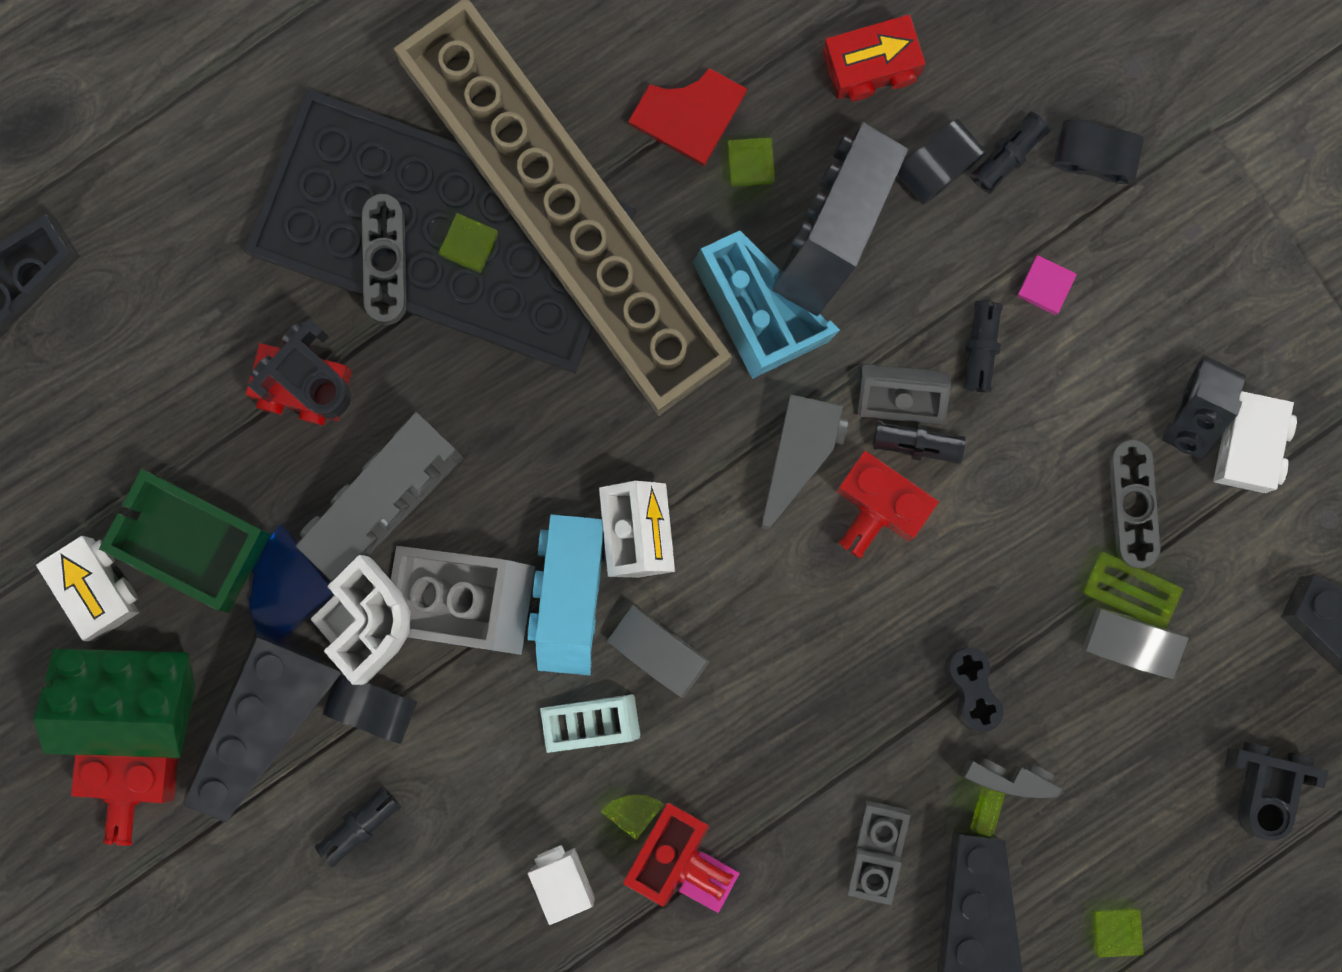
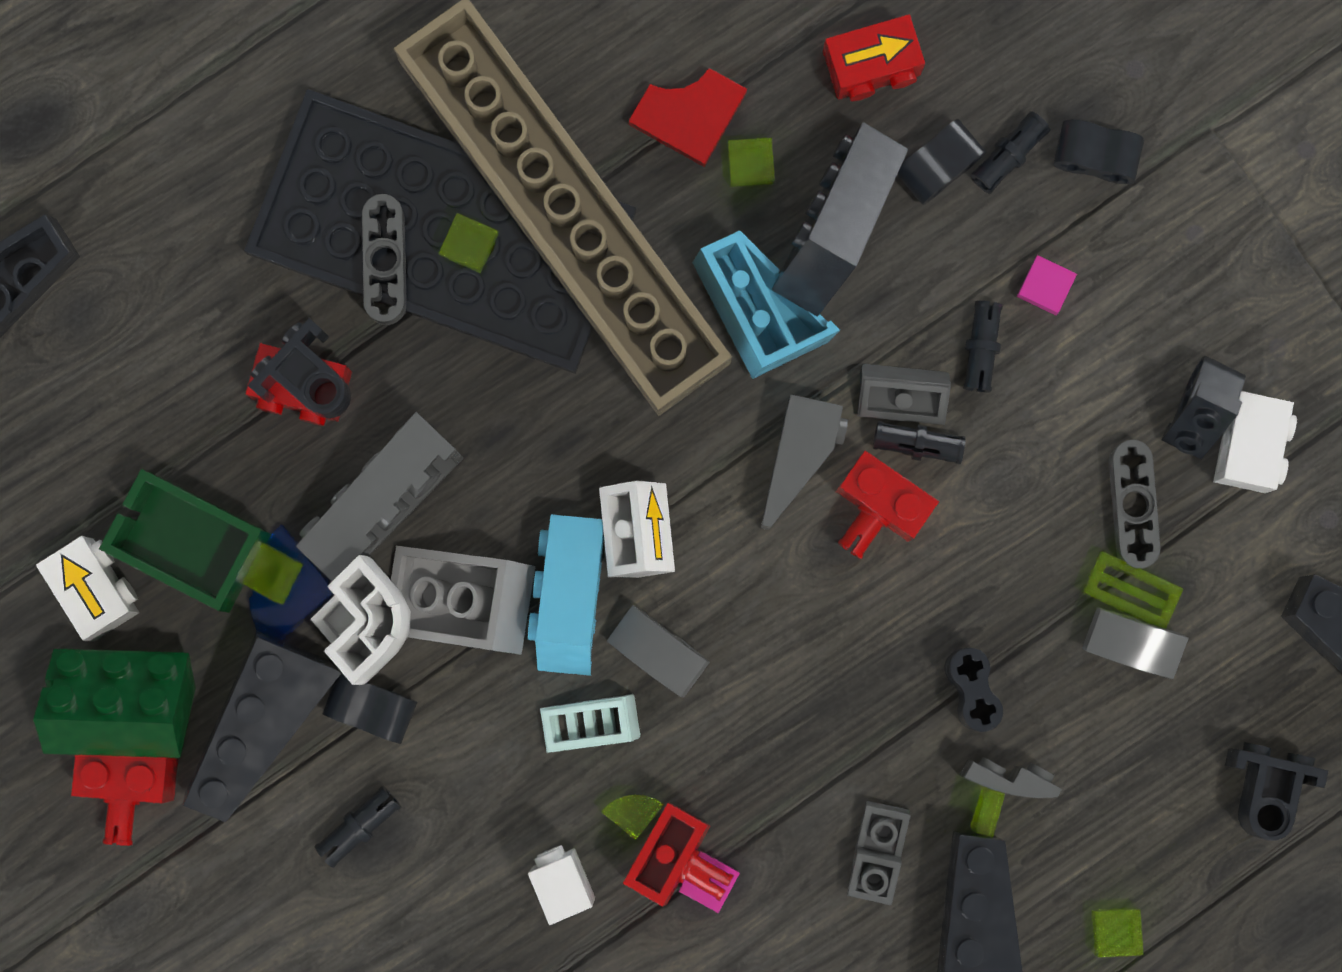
none -> clear neon green tile [242,543,303,604]

